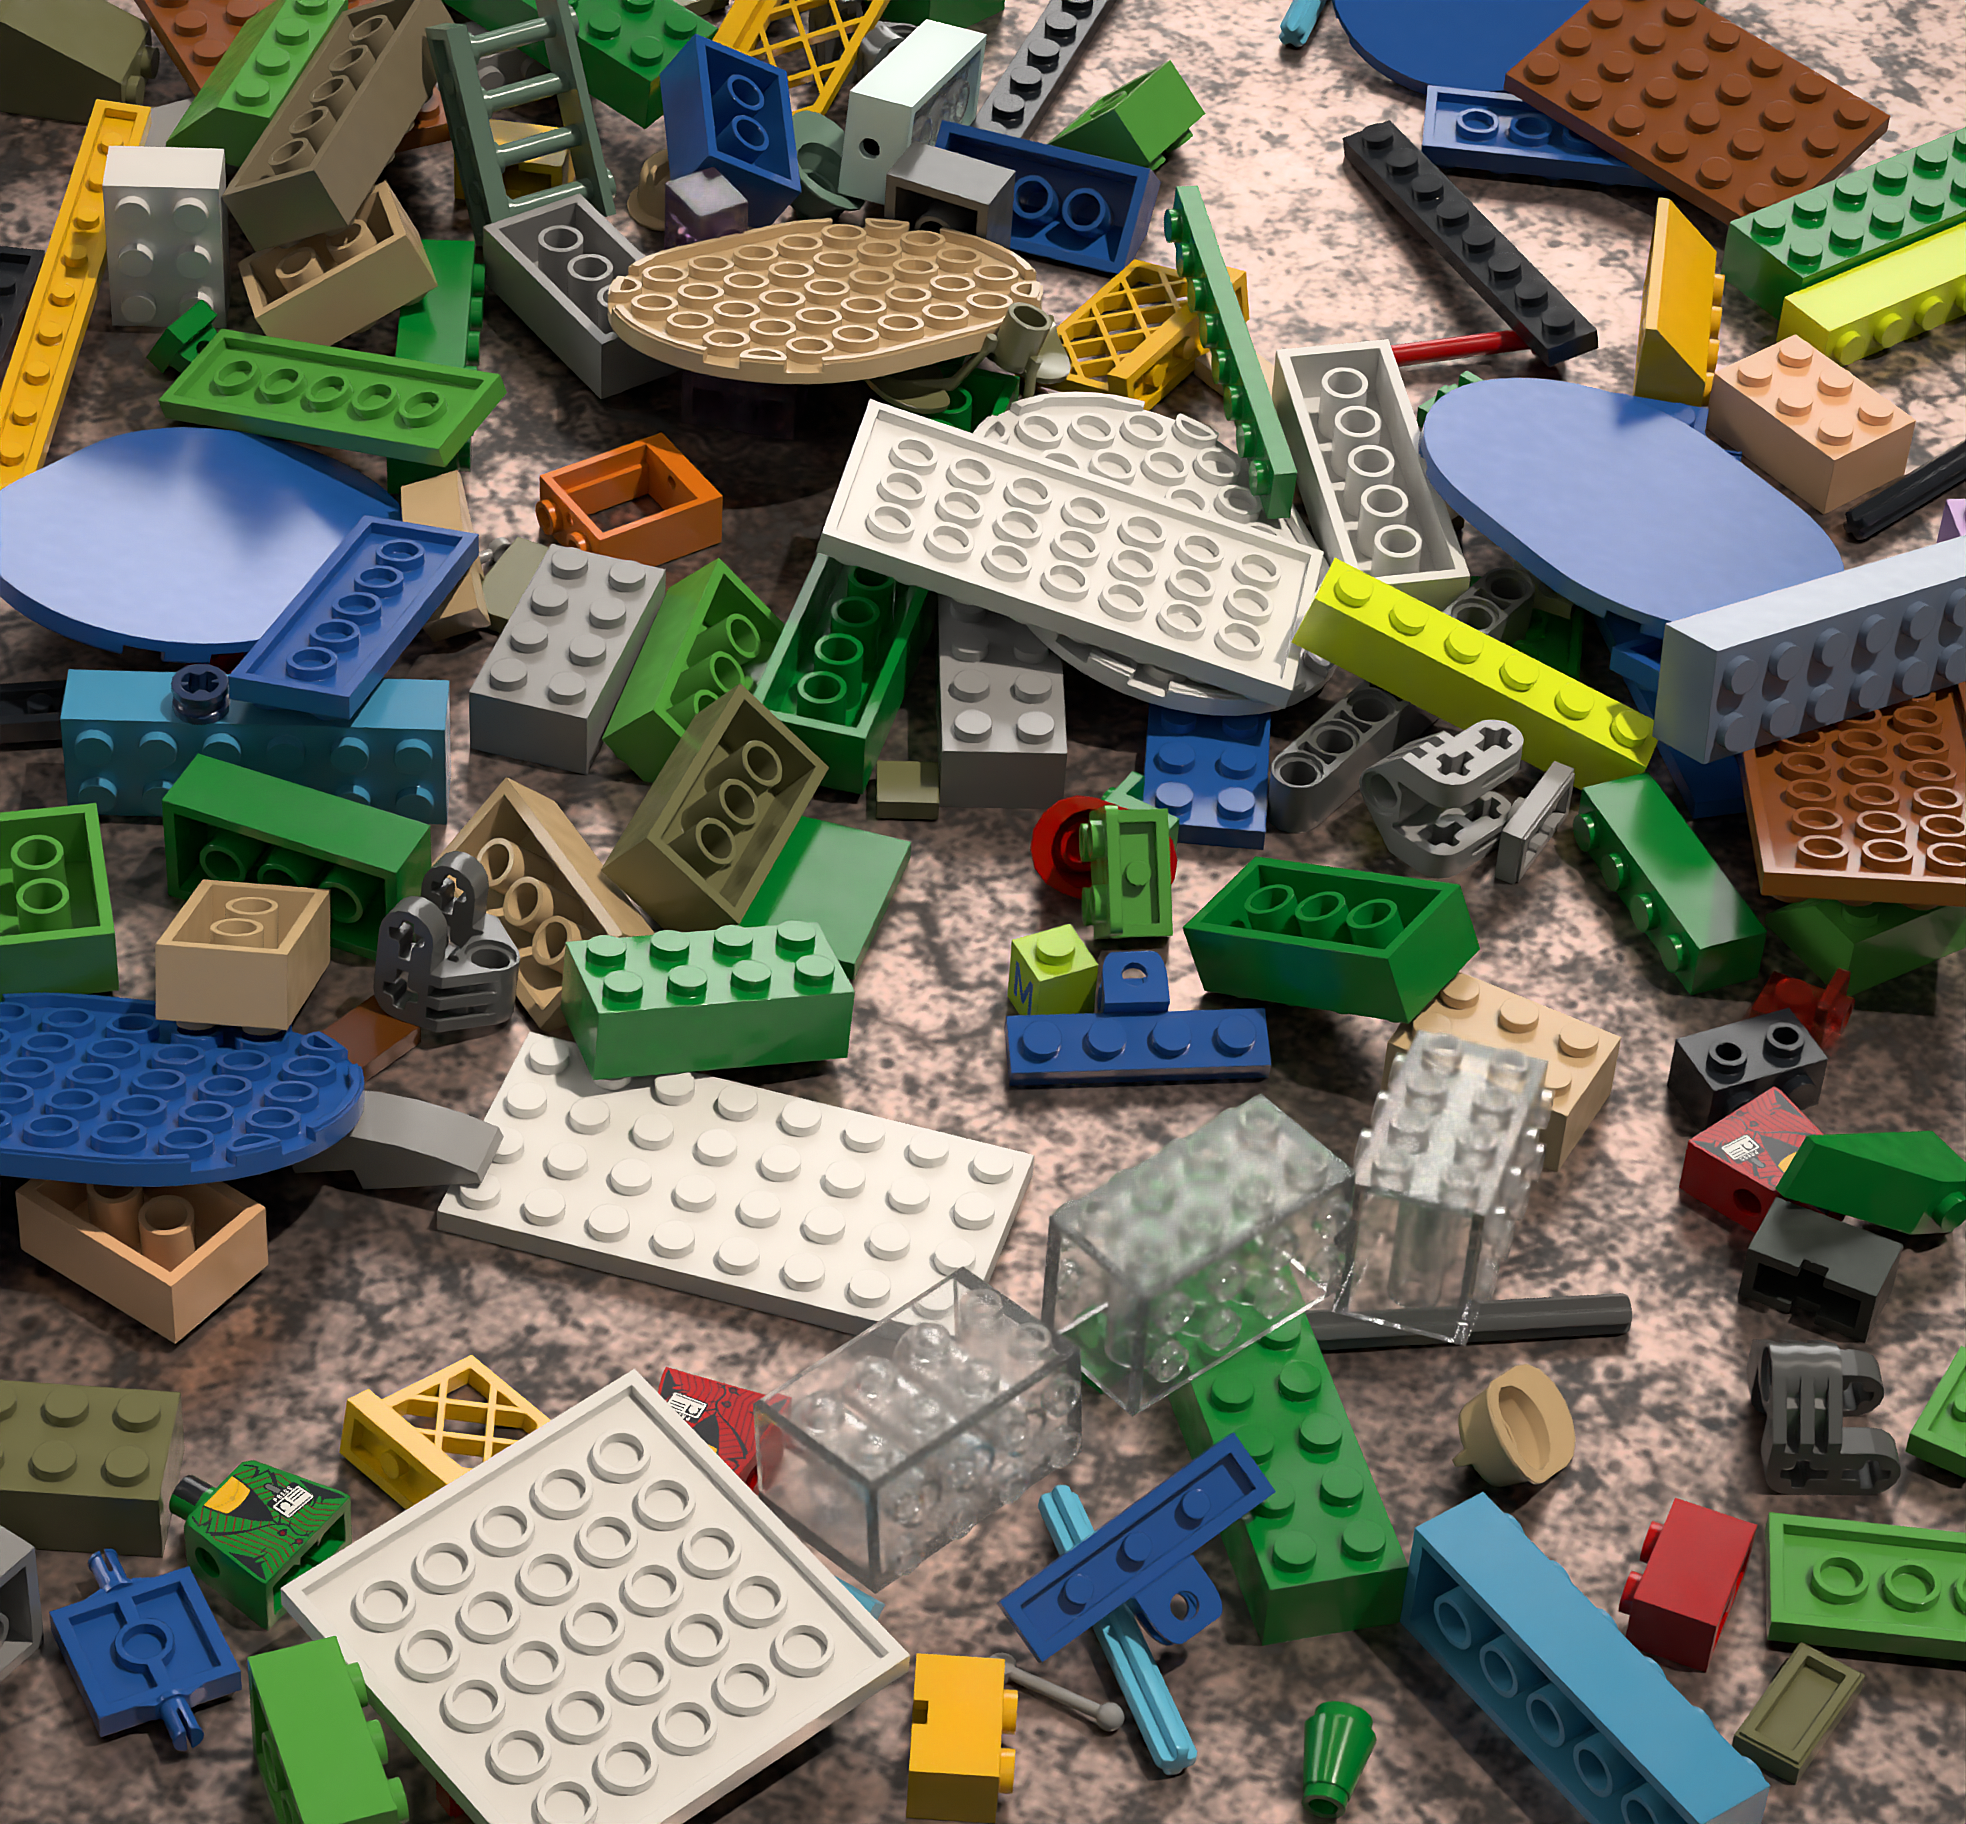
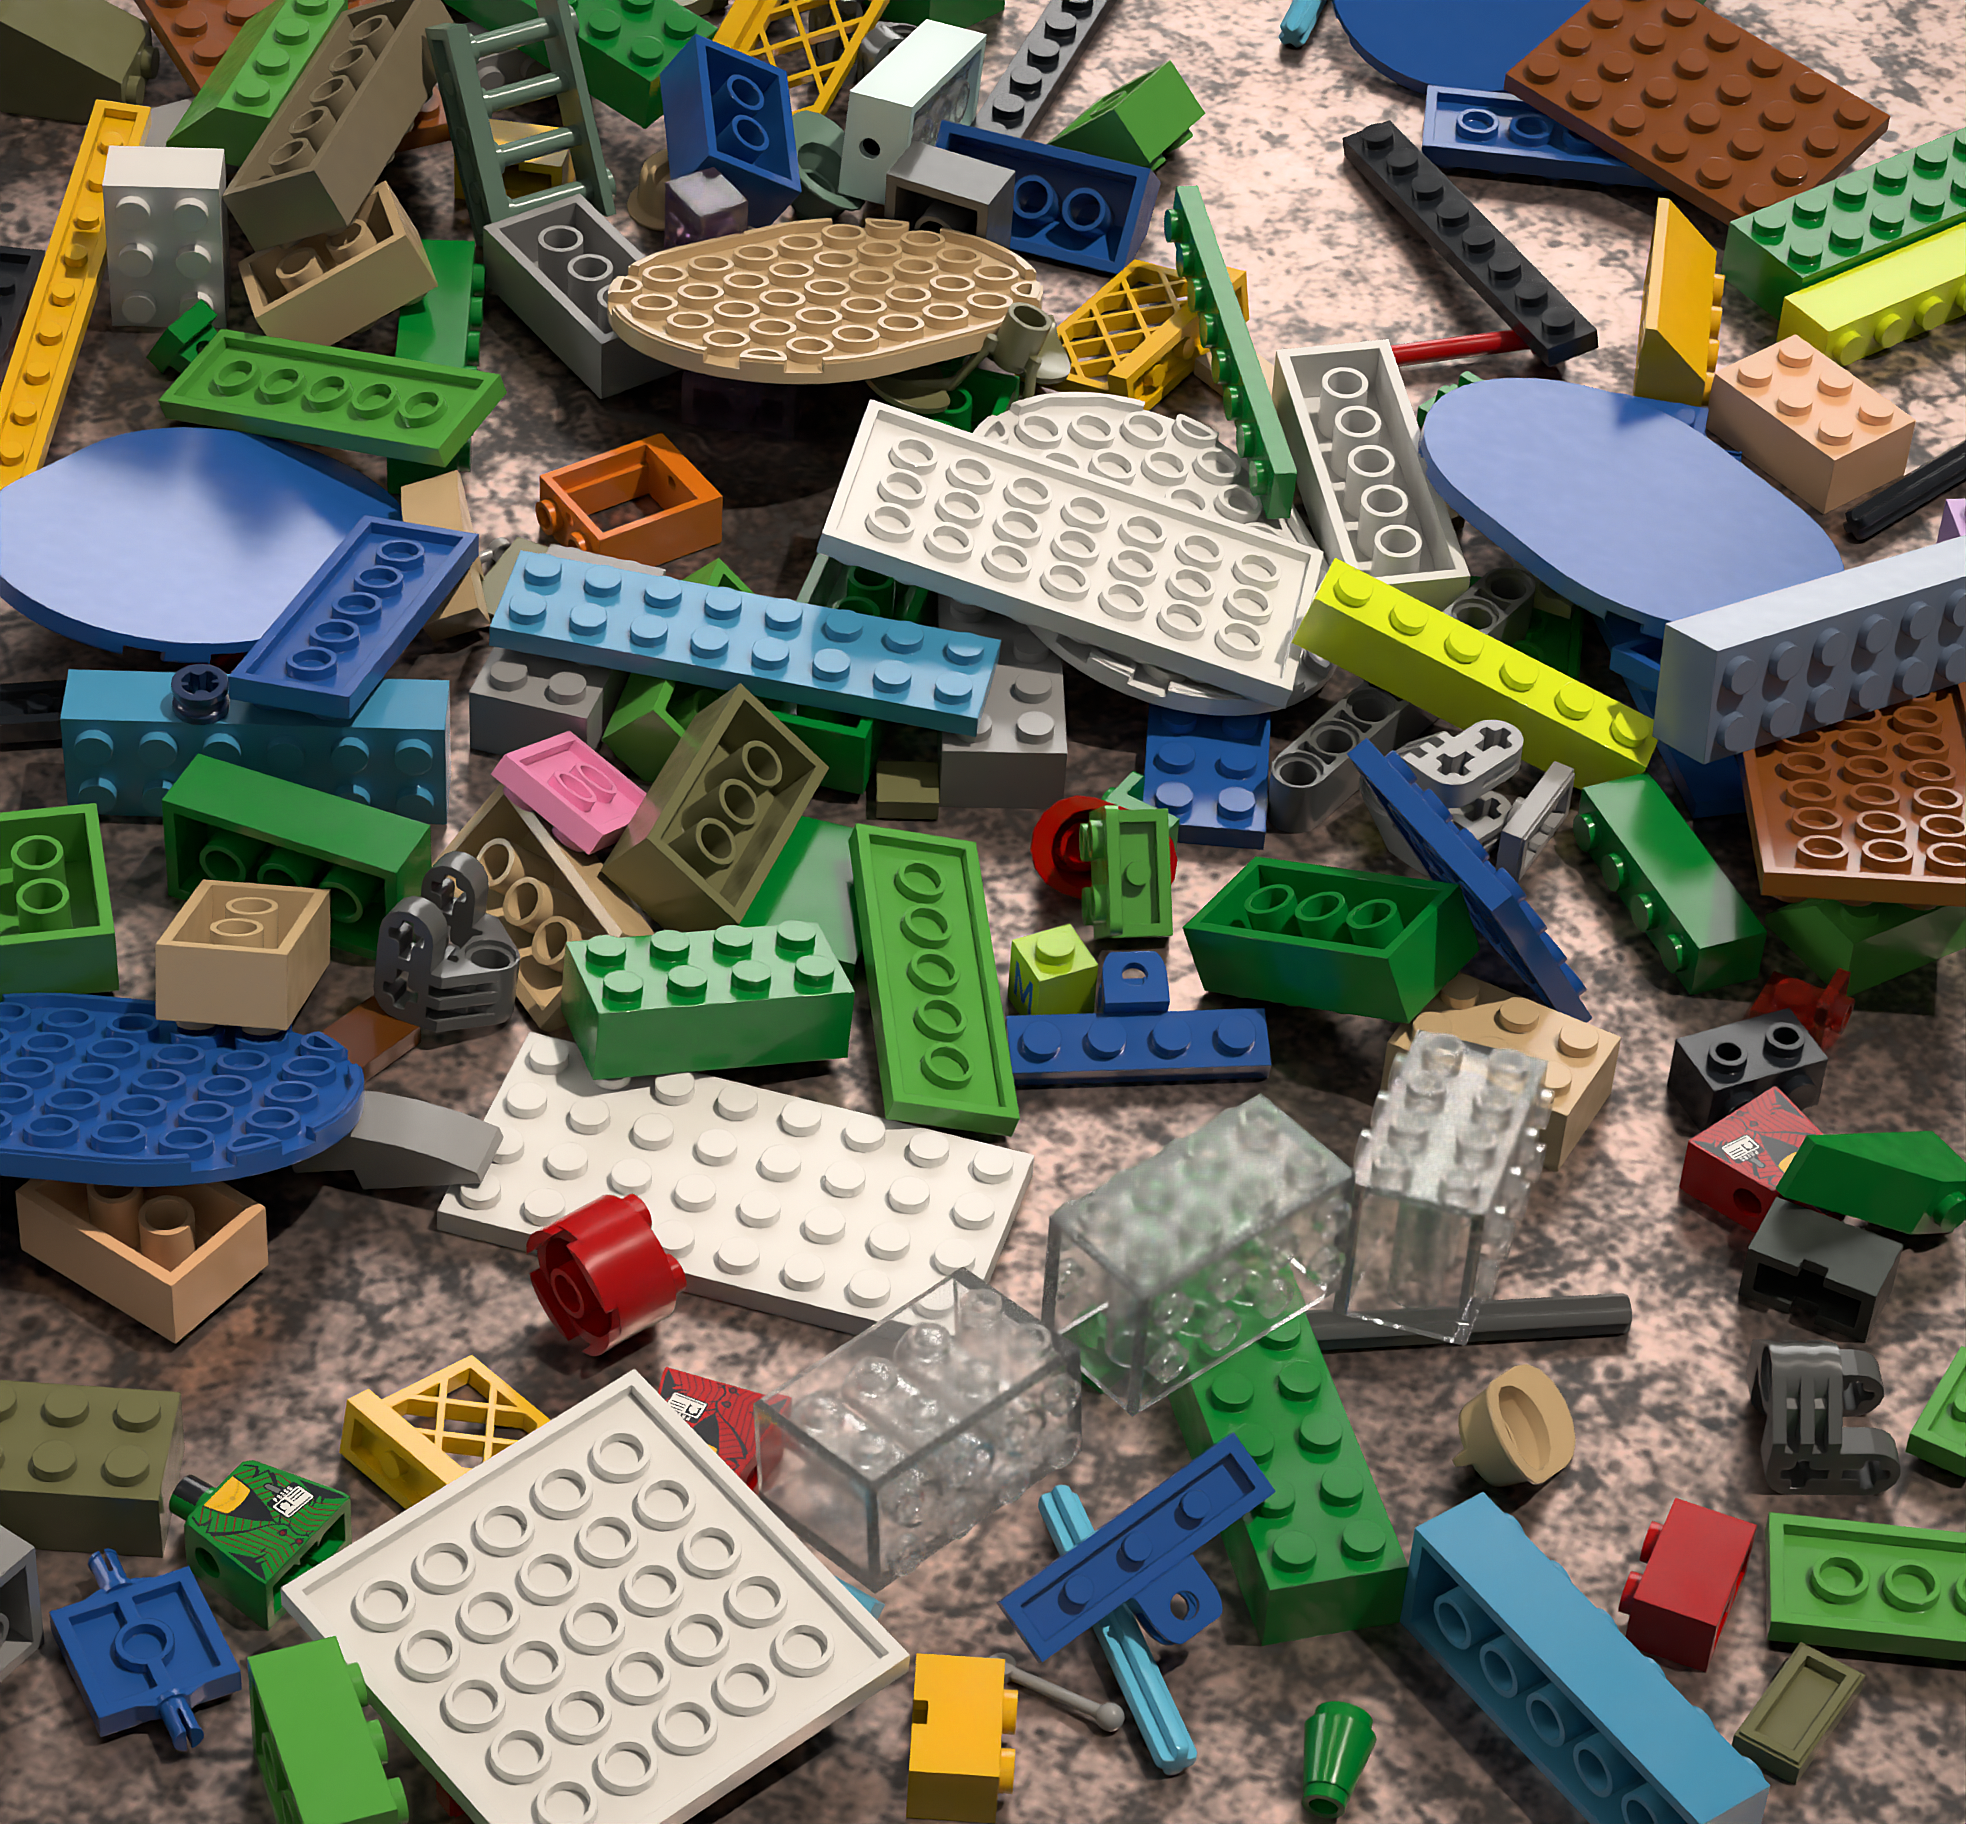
none -> dark azure plate [489,550,1001,737]
none -> bright pink plate [491,731,647,855]
none -> red brick [526,1193,687,1356]
none -> bright green plate [848,823,1020,1137]
none -> blue plate [1347,738,1592,1023]

